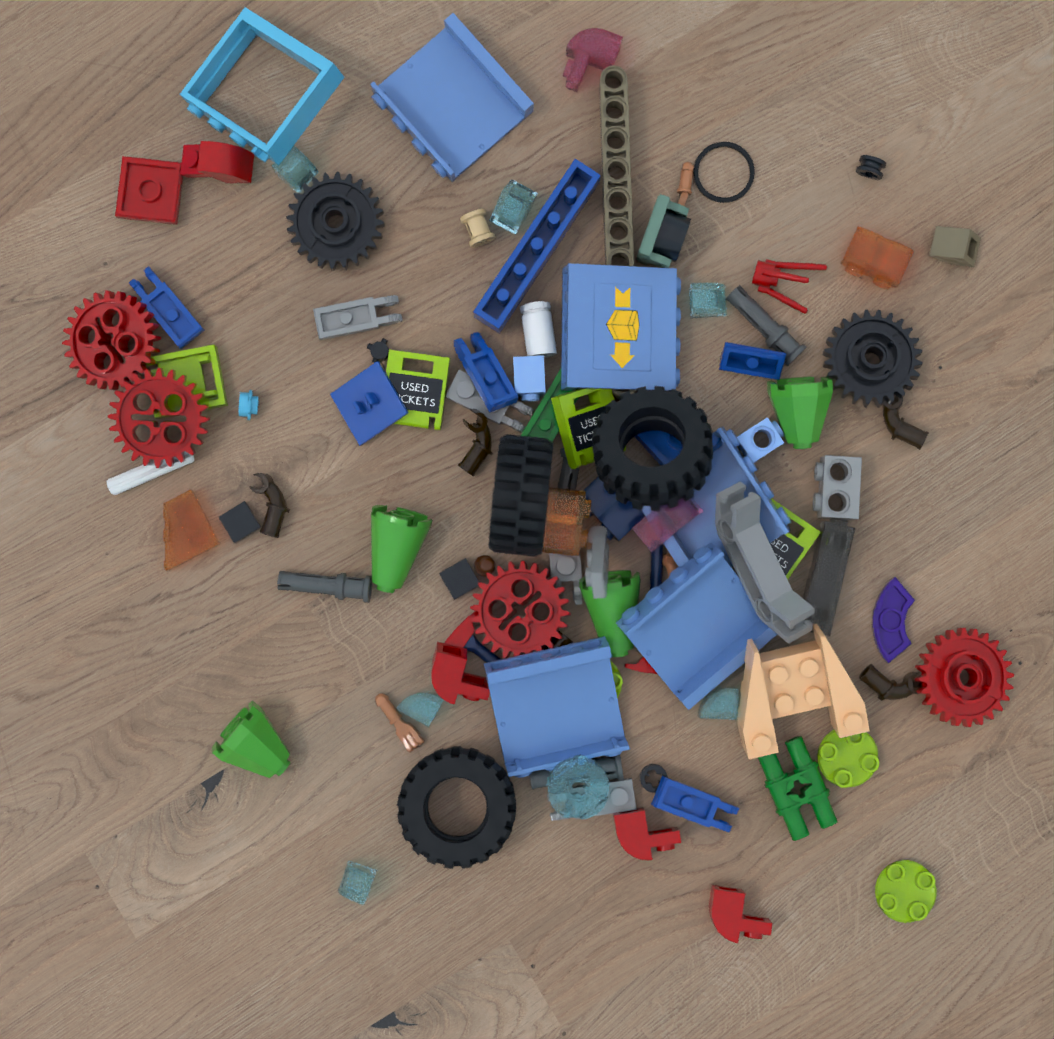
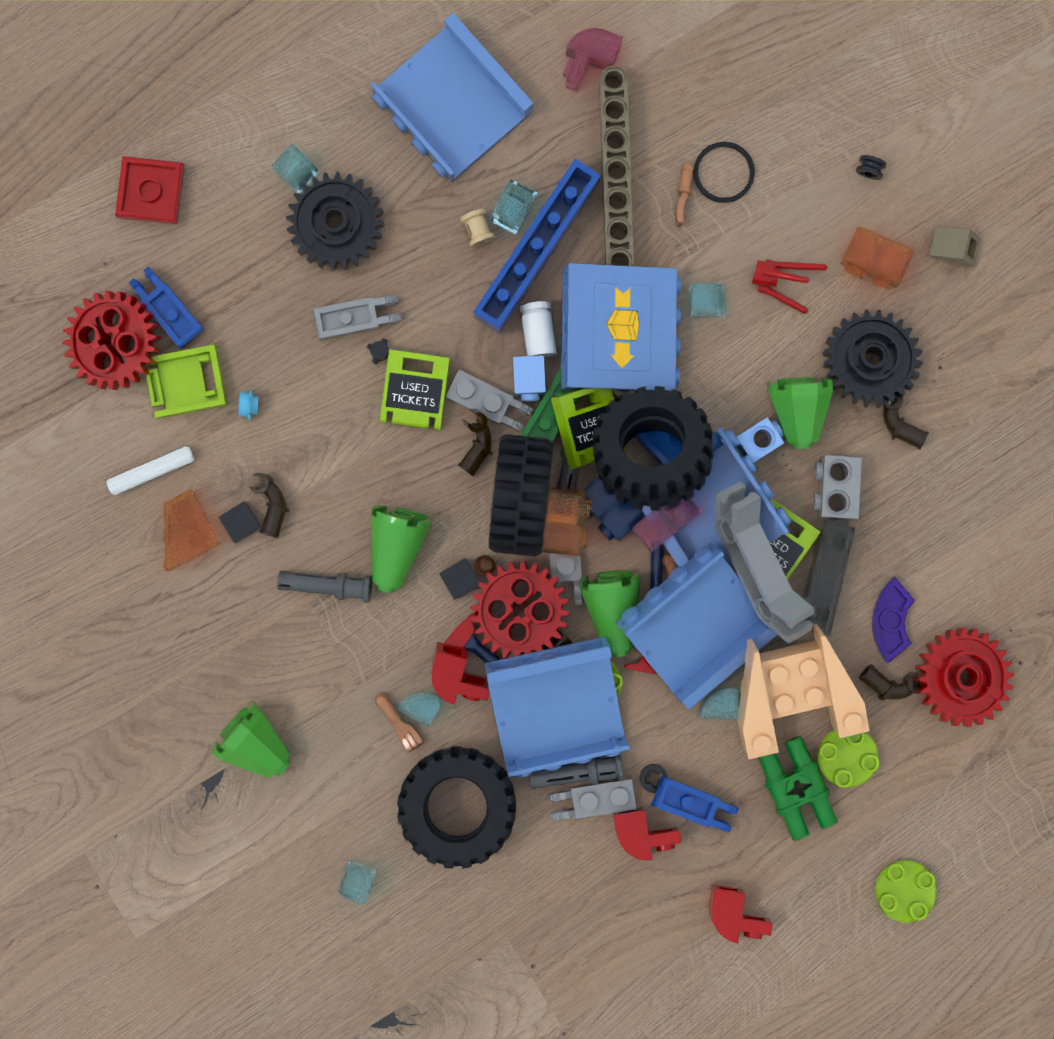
red gear [108,368,210,468] -> none
medium azure window [179,7,344,165] -> none
red brick [180,141,254,183] -> none
blue piece [330,361,409,446] -> none
blue hinge [453,332,518,413] -> none
clear light blue plate [546,755,610,820] -> none
light grey hinge [585,525,609,599] -> none
piece [636,194,691,268] -> none
blue slope [719,342,786,380] -> none
dark grey pin [726,285,807,366] -> none

